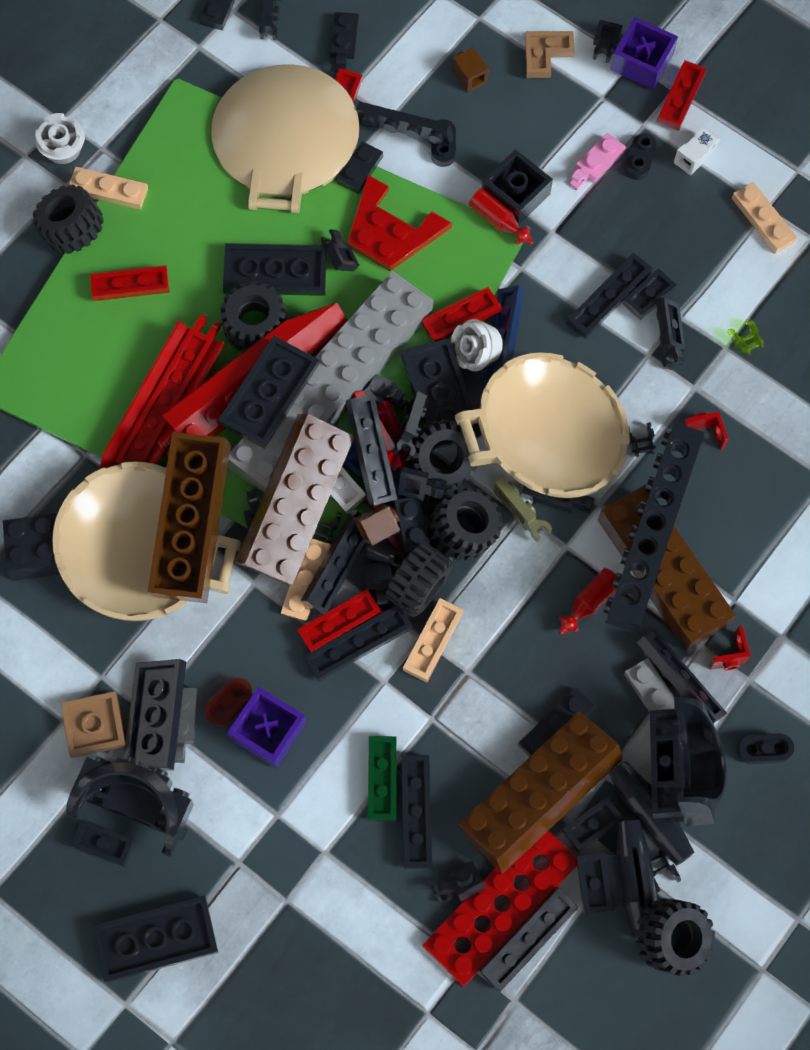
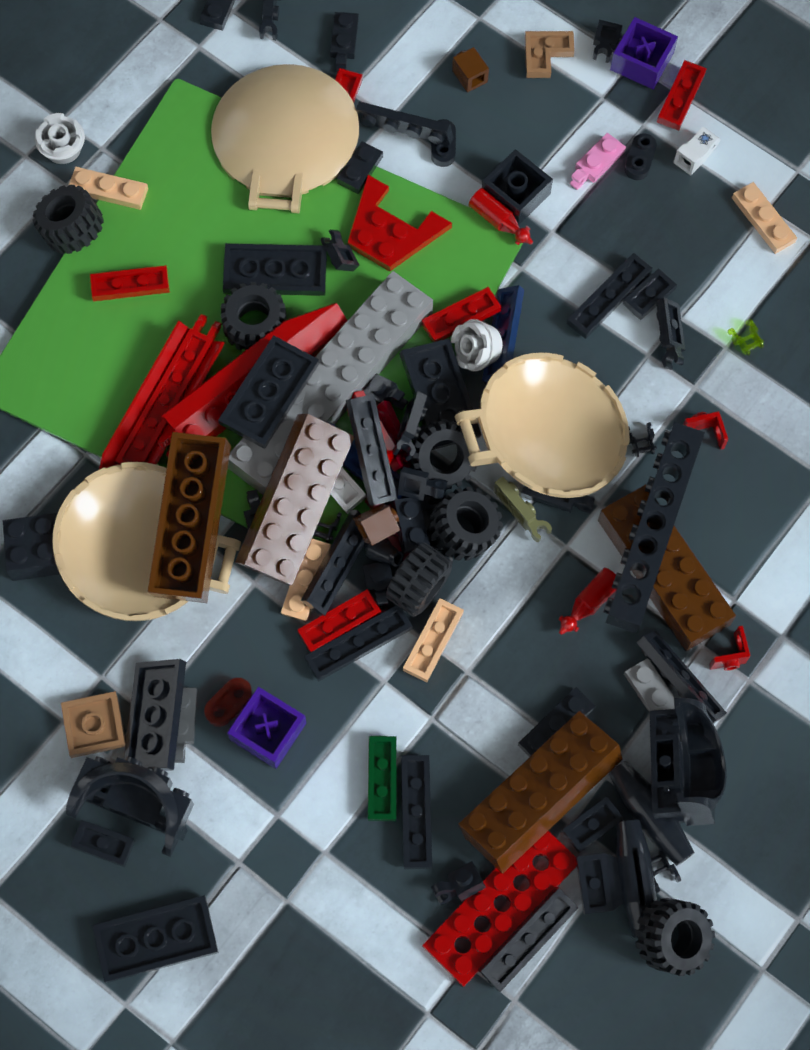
black plate [737,733,794,764] -> none

